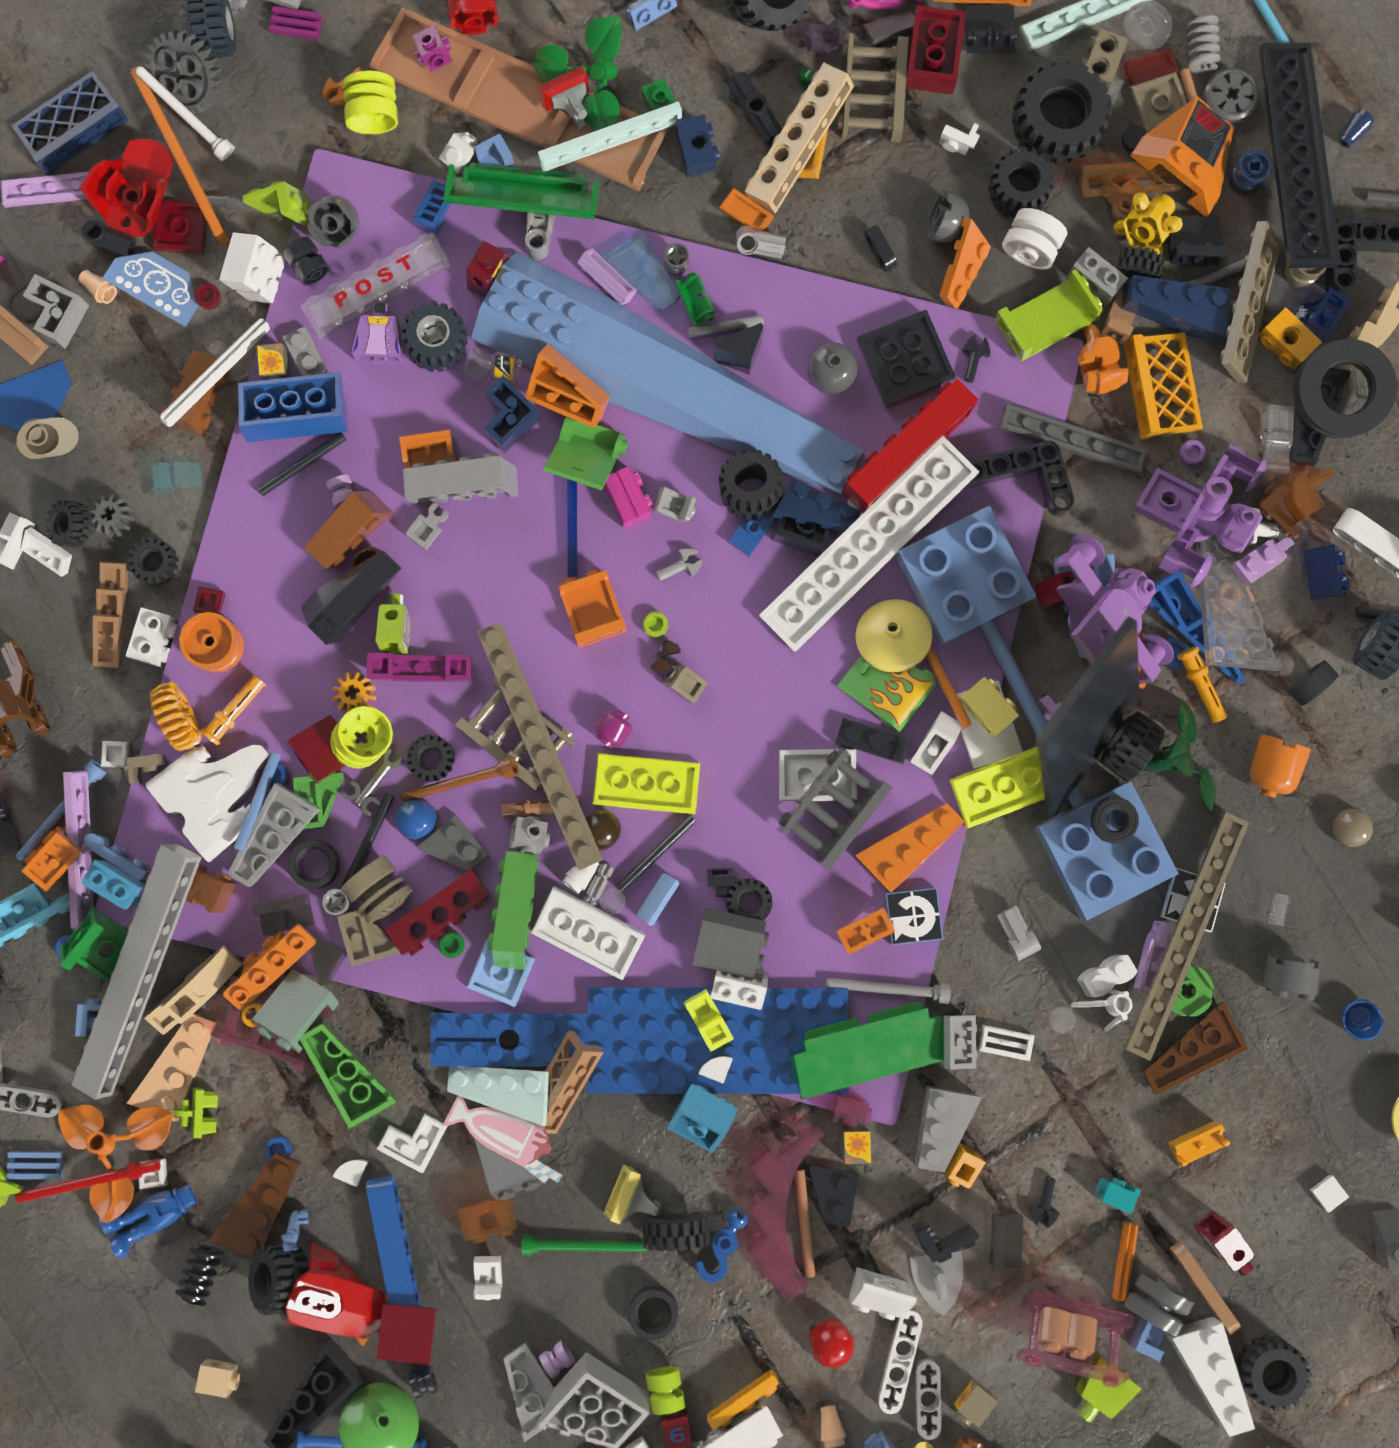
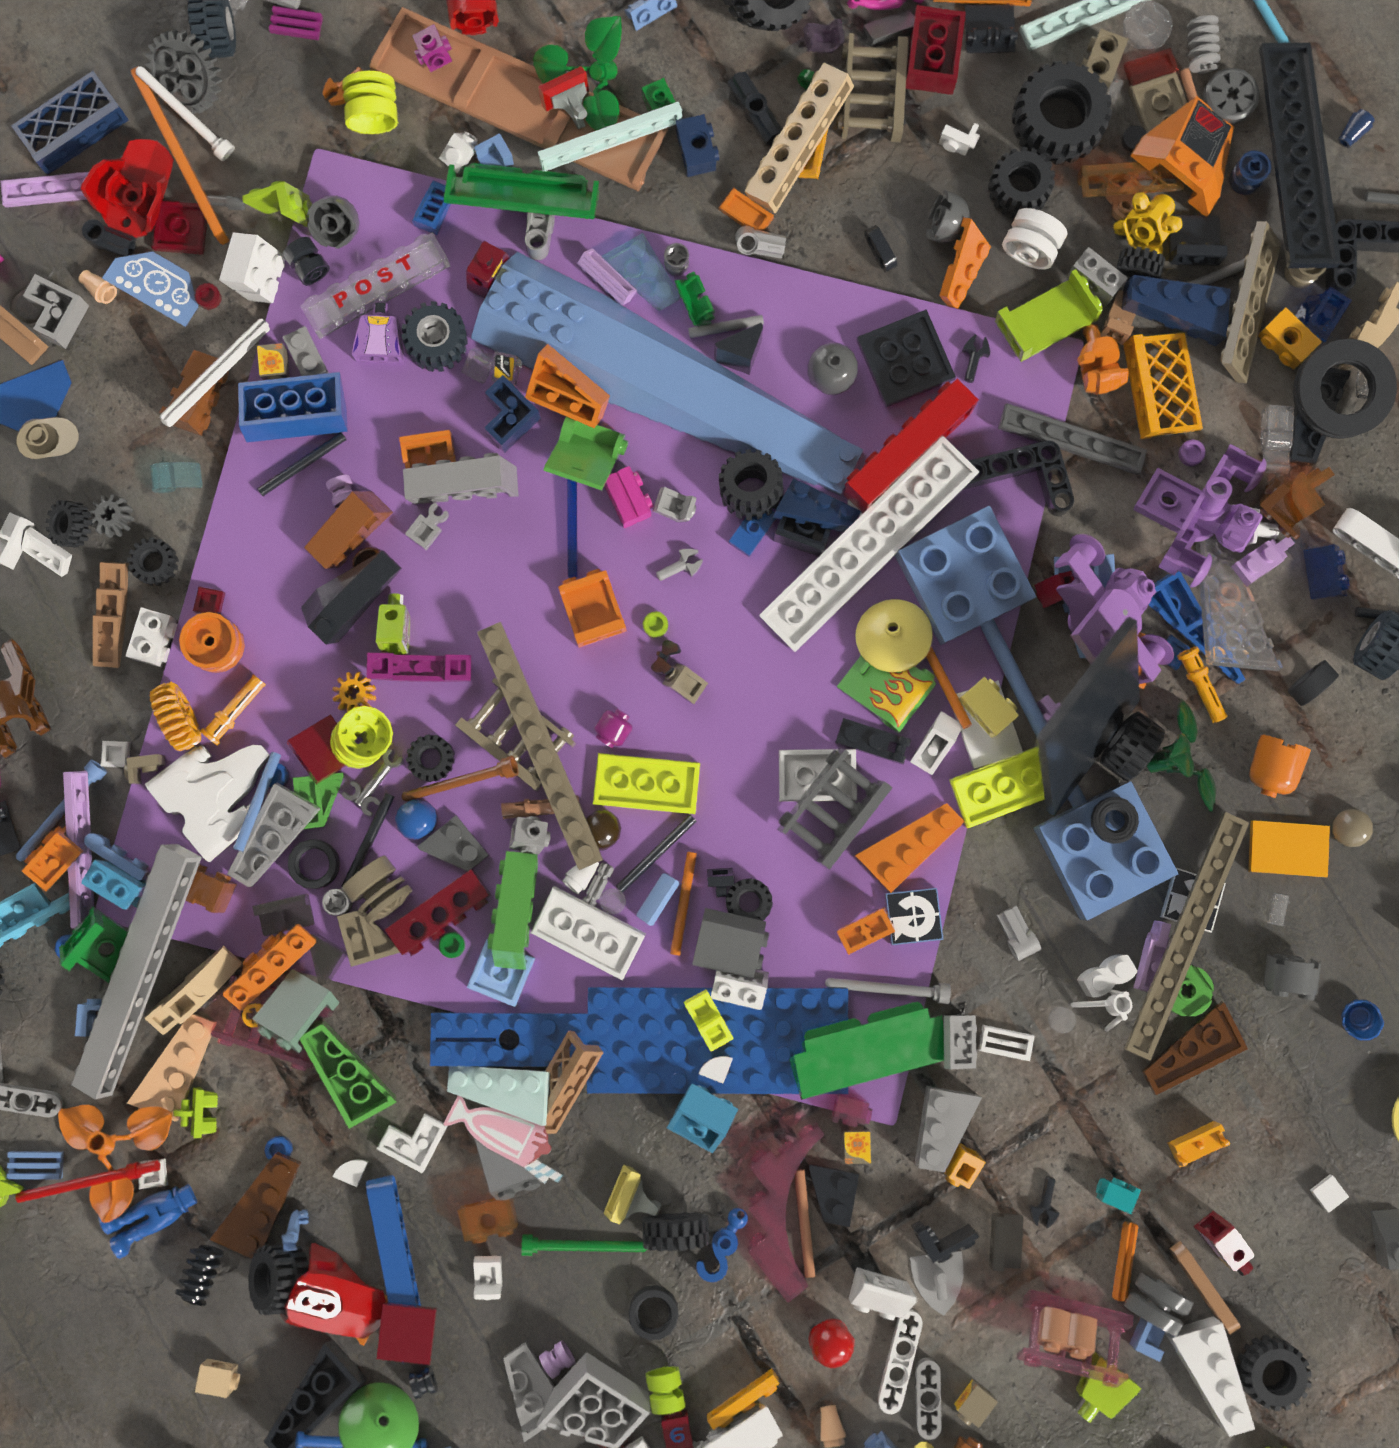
none -> orange bar [670,852,697,956]
none -> light orange tile [1248,820,1330,877]

